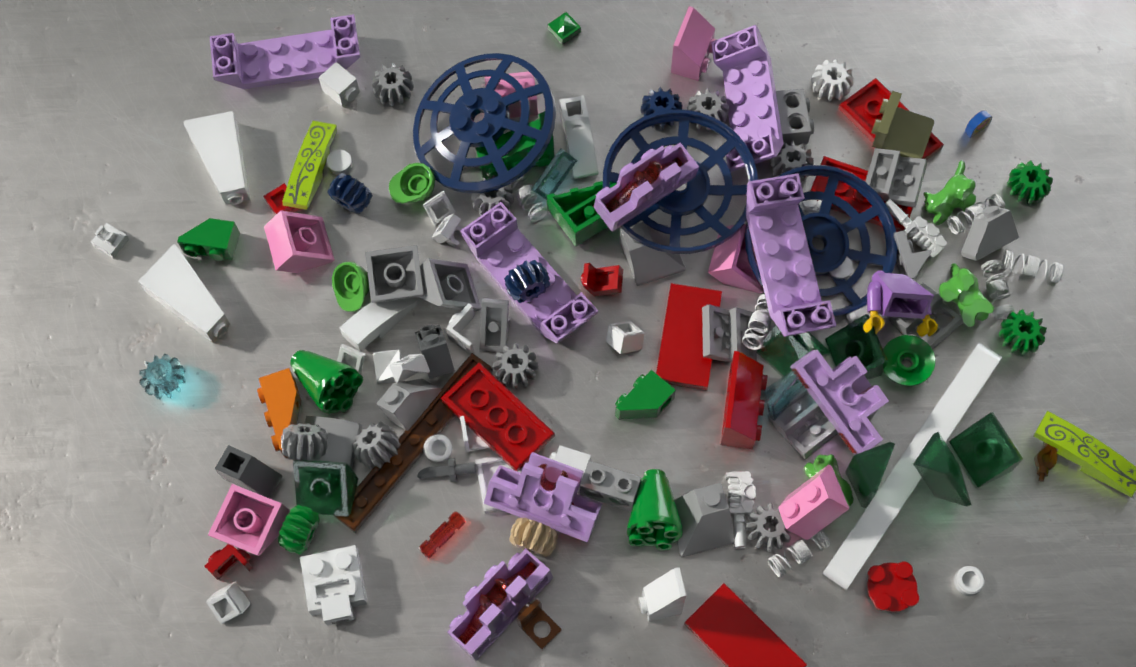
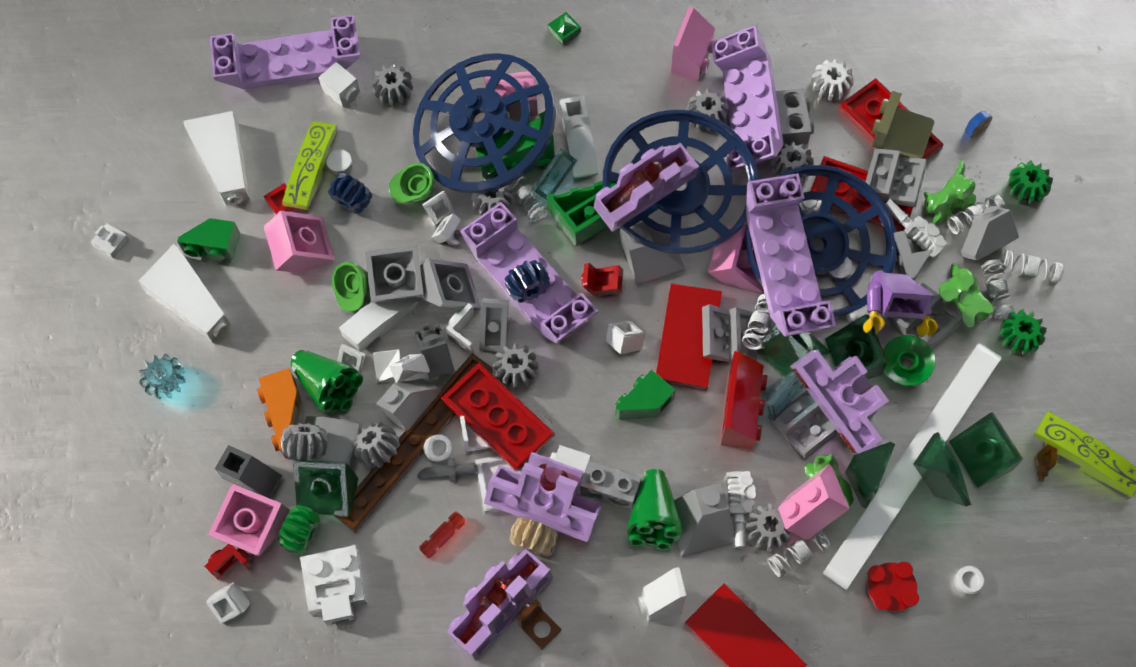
dark blue gear [640,86,683,130] -> none

